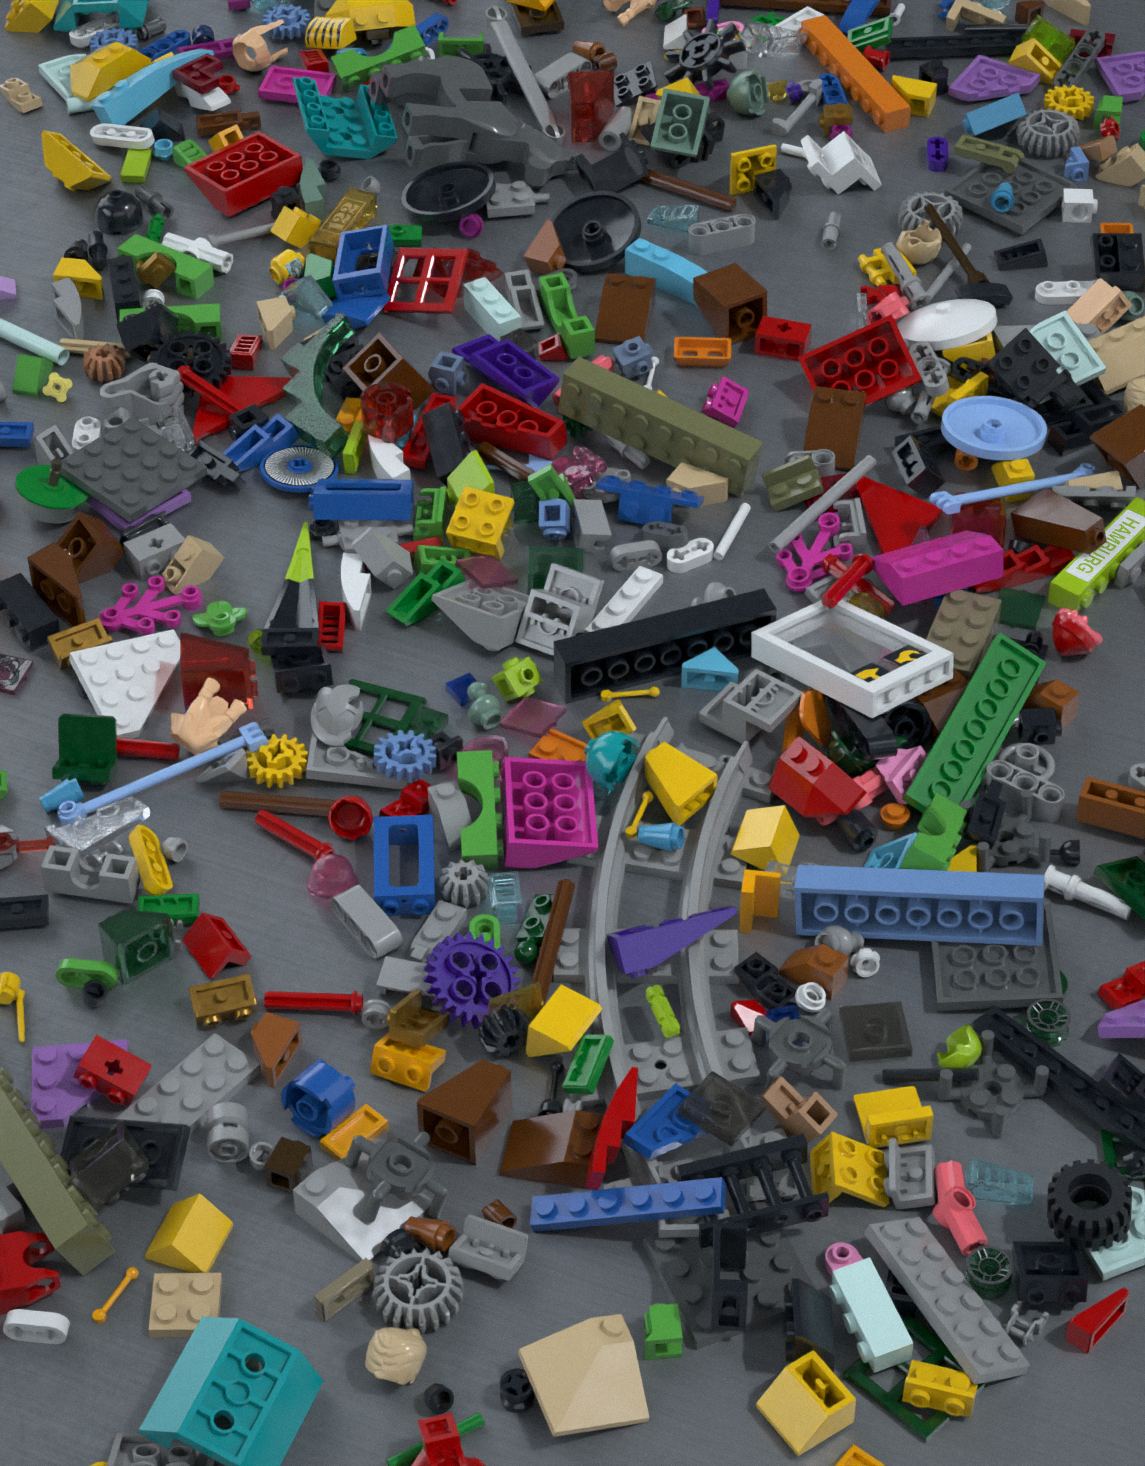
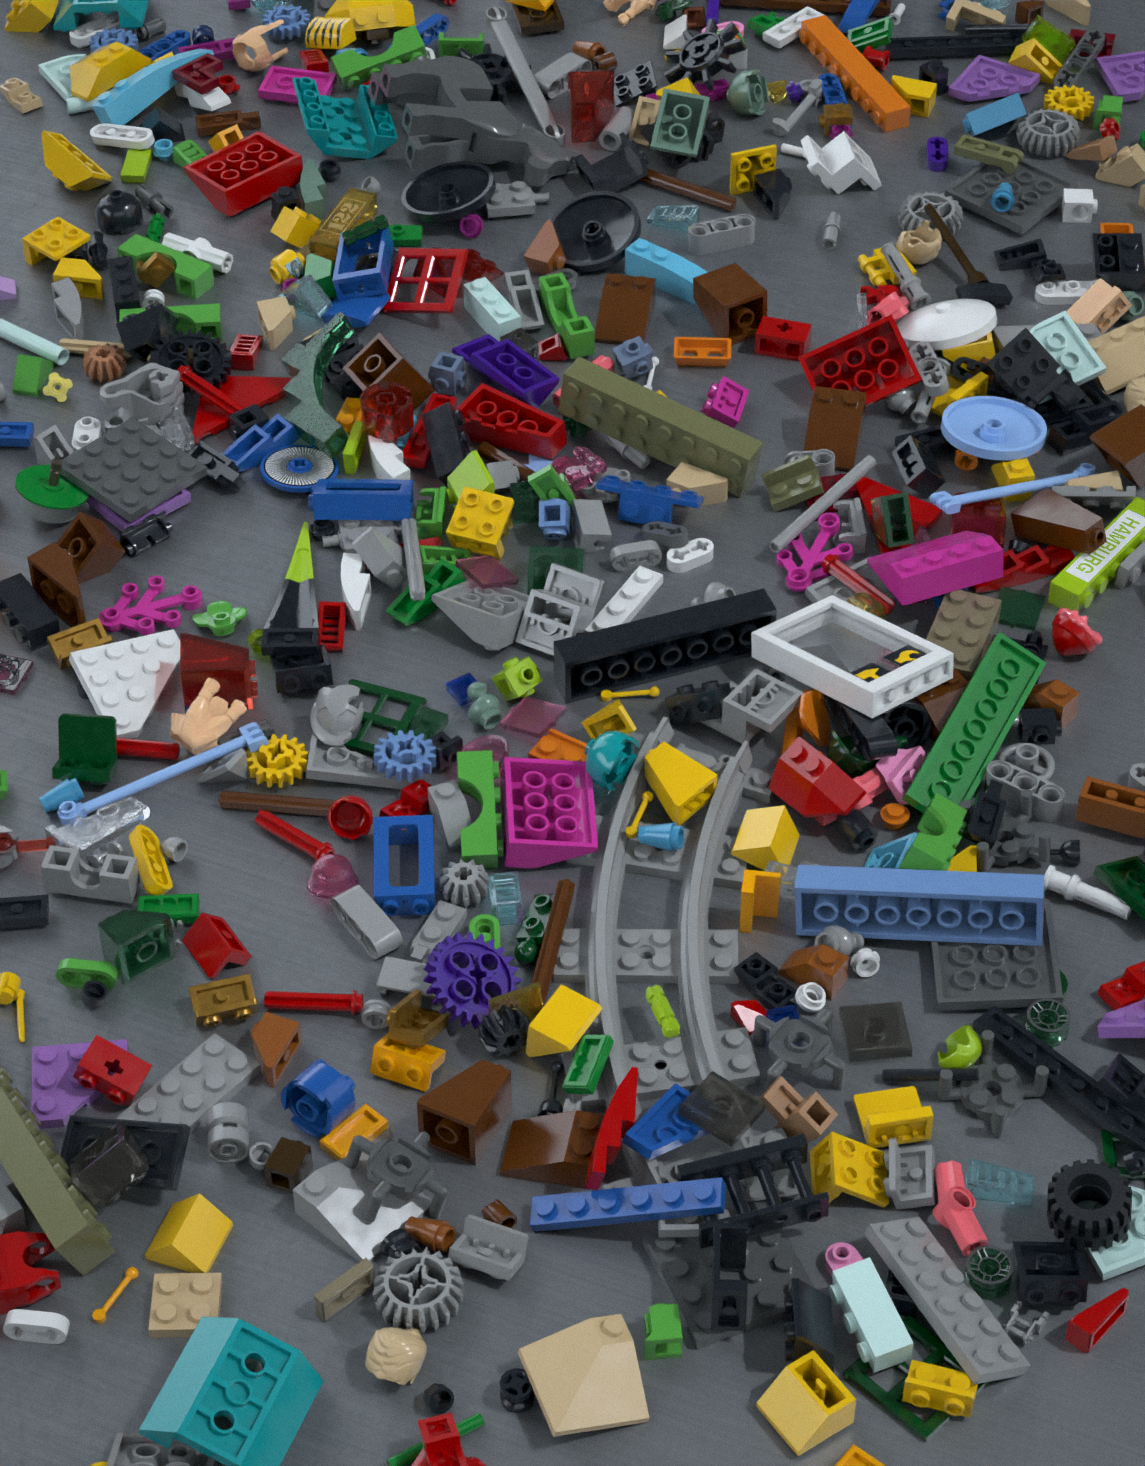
light grey brick [123,523,185,581] -> none
tan slope [161,535,224,595] -> none
light grey bar [206,216,308,249] -> none
dark purple wedge [606,906,737,978] -> none
medium azure slope [681,647,739,692] -> none
white bar [713,503,751,561] -> none
clear slope [739,20,808,58] -> none
red axle [821,554,873,609] -> none
light grey bar [926,243,971,301] -> none
medium blue bracket [1064,146,1089,183] -> none
none -> yellow bracket [22,216,90,265]
none -> dark green axle [342,215,389,246]
none -> light grey axle [401,518,426,601]
none -> light grey slope [485,460,520,493]
none -> black bracket [665,680,731,725]
none -> dark green torso [871,492,915,548]
none -> black slope [1030,259,1066,282]

